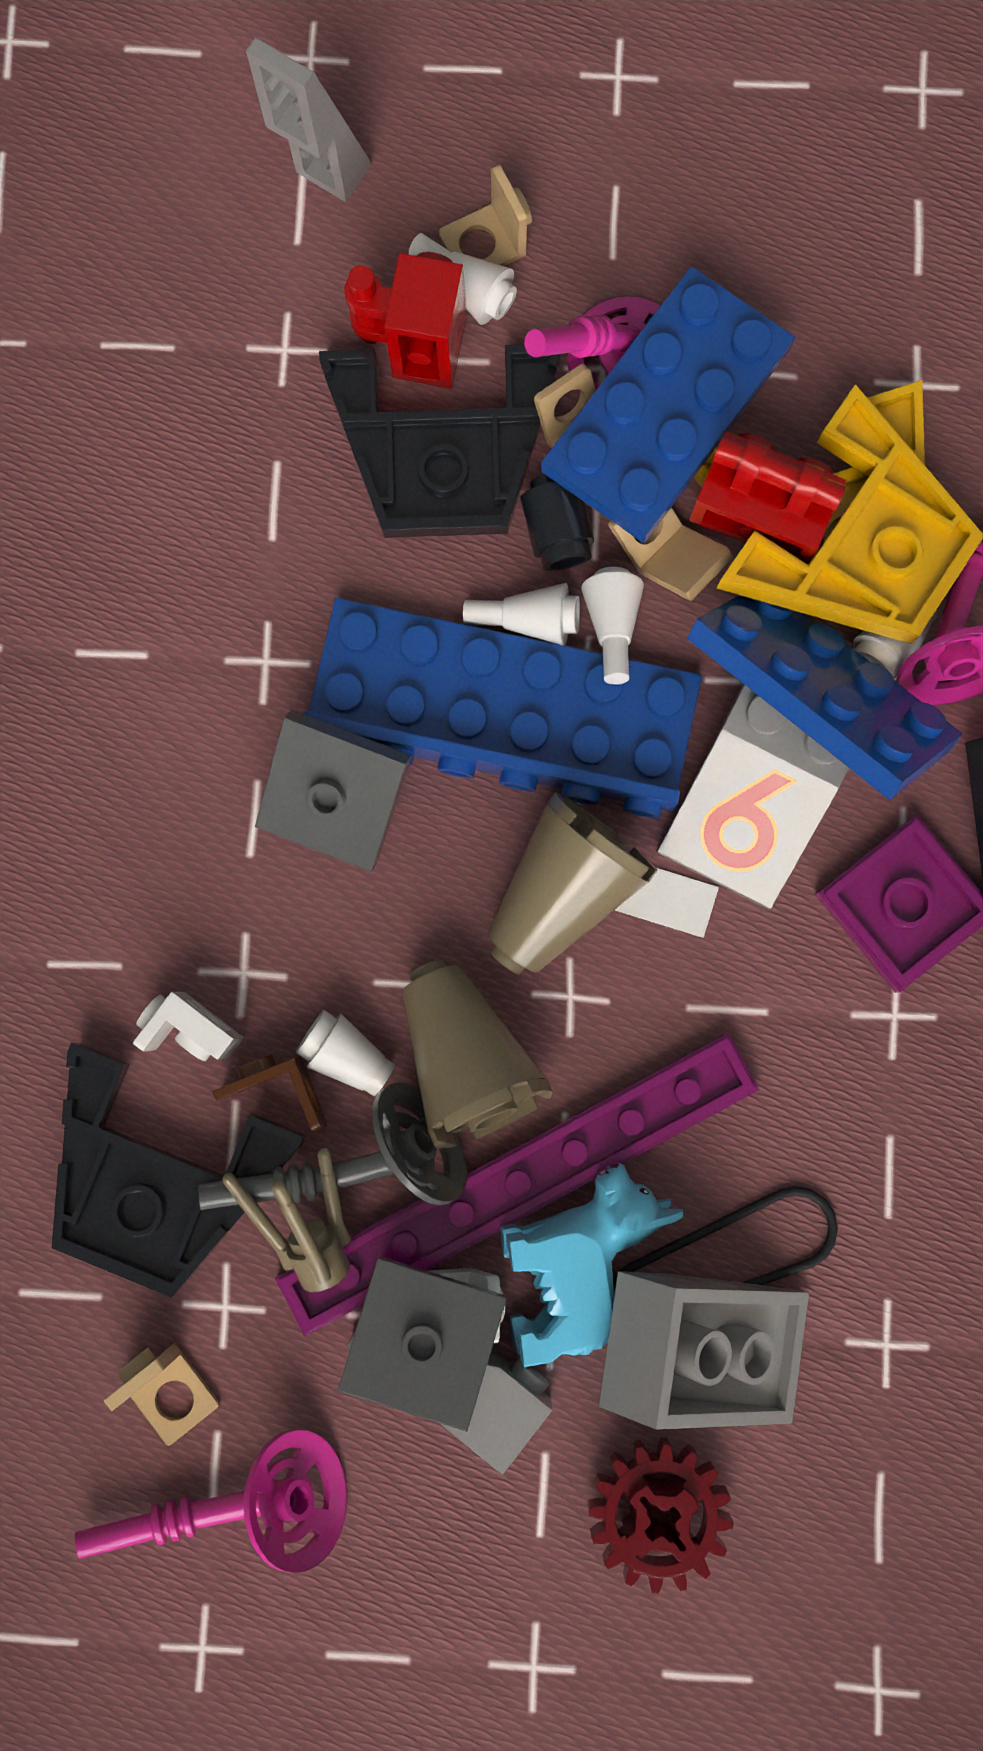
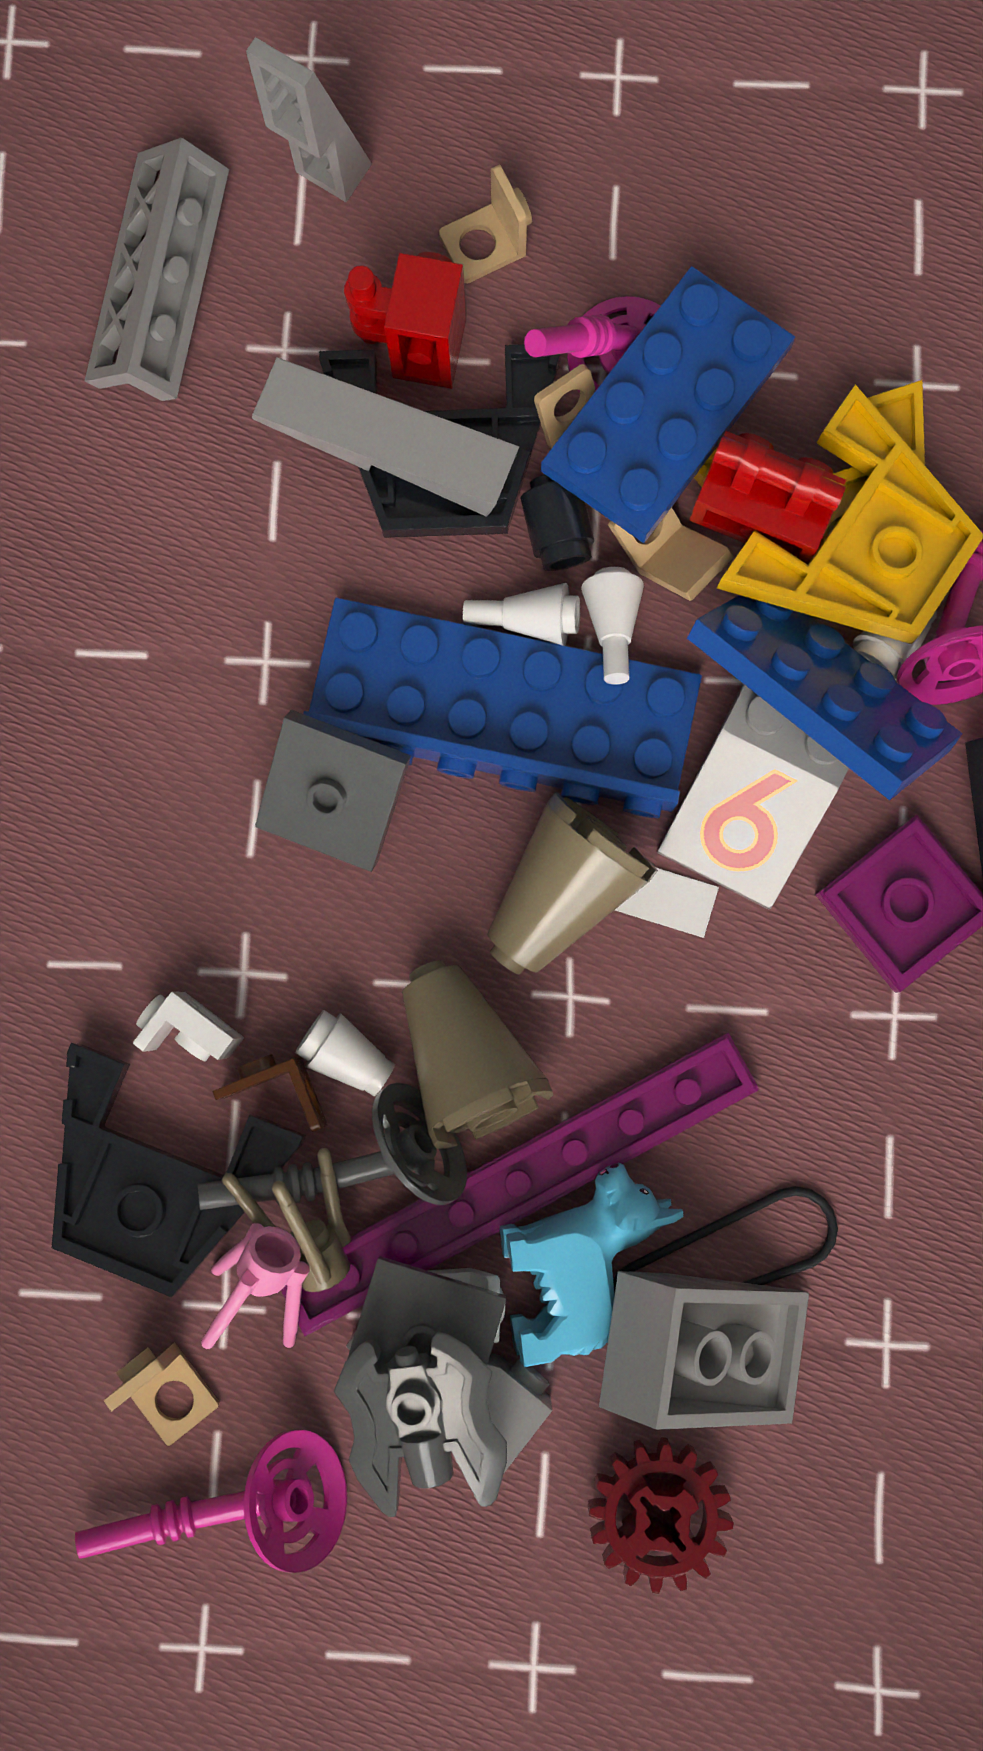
white cone [409,233,517,325] -> none
none -> light grey fence [85,138,229,401]
none -> bright pink plant [201,1223,310,1349]
none -> light grey slope [252,357,519,517]
none -> dark grey piece [334,1331,507,1517]

